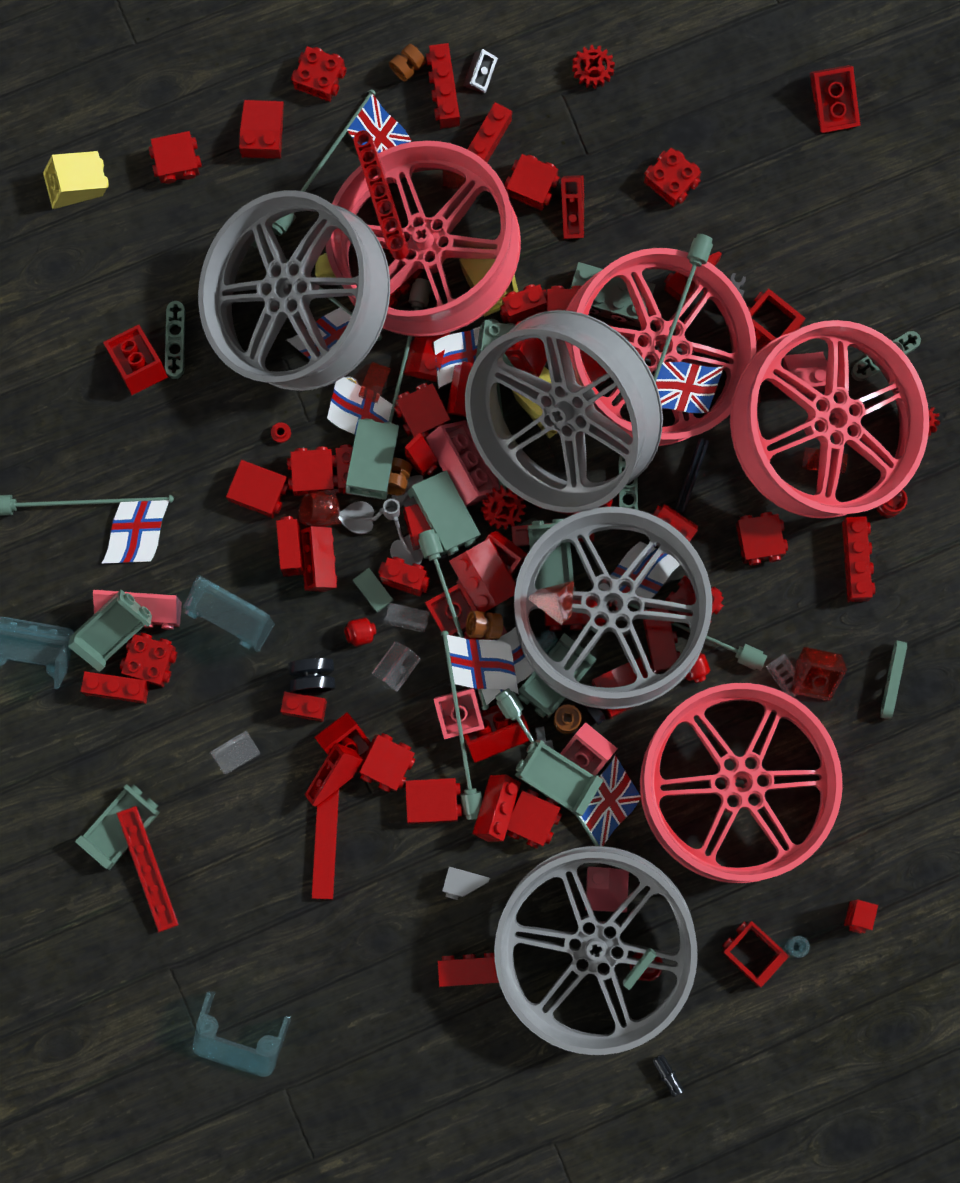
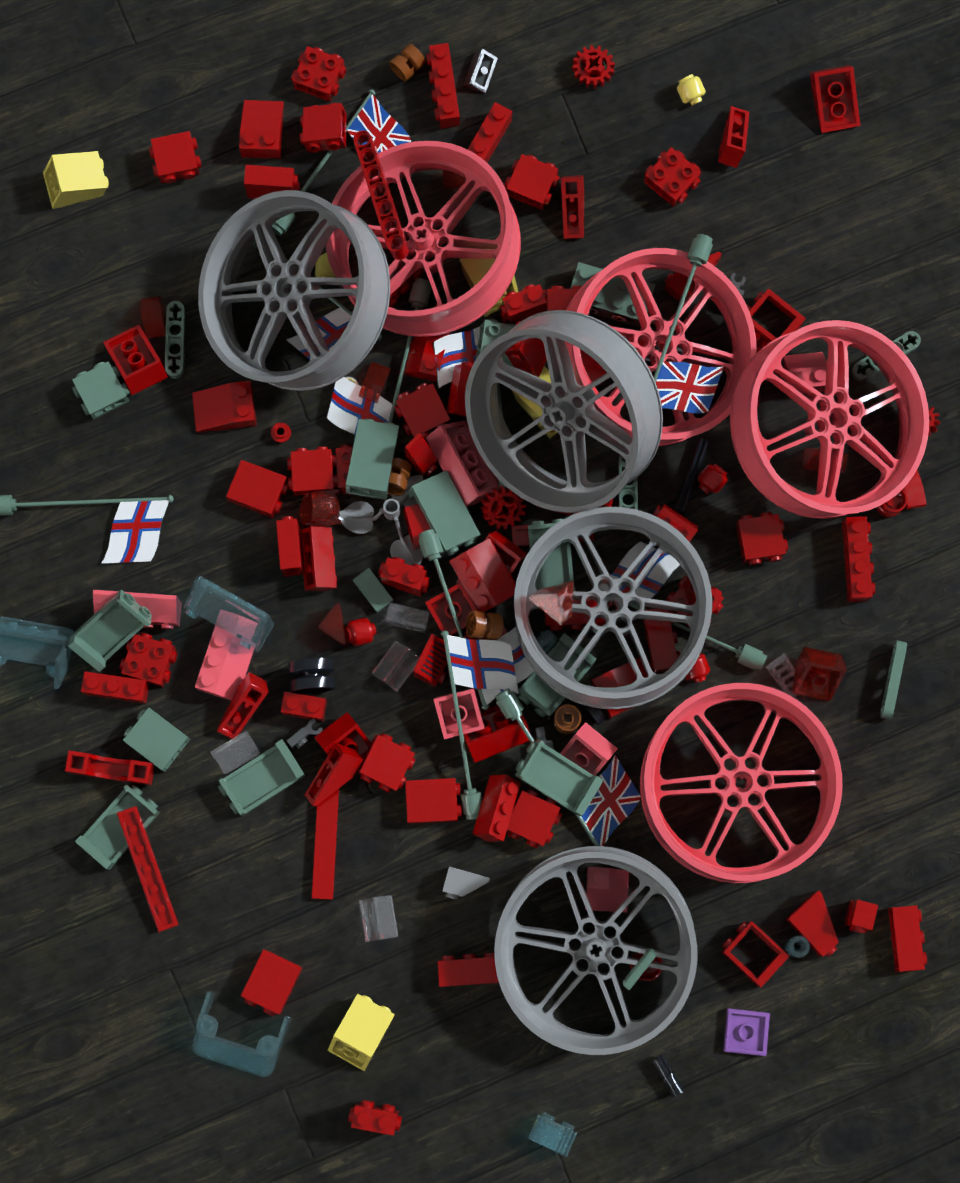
none -> red arch [65,751,155,786]
none -> sand green brick [72,361,130,420]
none -> sand green brick [123,707,191,772]
none -> clear red slope [140,296,166,338]
none -> red slope [192,381,257,433]
none -> coral slope [195,609,262,701]
none -> red slope [217,672,268,740]
none -> sand green panel [218,740,306,816]
none -> red brick [241,949,303,1016]
none -> red brick [244,165,300,199]
none -> dark grey plate [287,719,323,749]
none -> red brick [300,103,347,153]
none -> clear red slope [318,603,347,647]
none -> light yellow slope [327,994,395,1071]
none -> red brick [348,1100,402,1136]
none -> clear panel [359,895,398,942]
none -> red slope [413,634,447,687]
none -> clear light blue brick [527,1112,577,1157]
none -> light yellow head [677,74,706,105]
none -> red head [697,464,728,494]
none -> red slope [718,106,749,168]
none -> medium lavender tile [723,1008,770,1056]
none -> red slope [785,890,839,957]
none -> red brick [888,905,927,972]
none -> red slope [903,470,926,509]

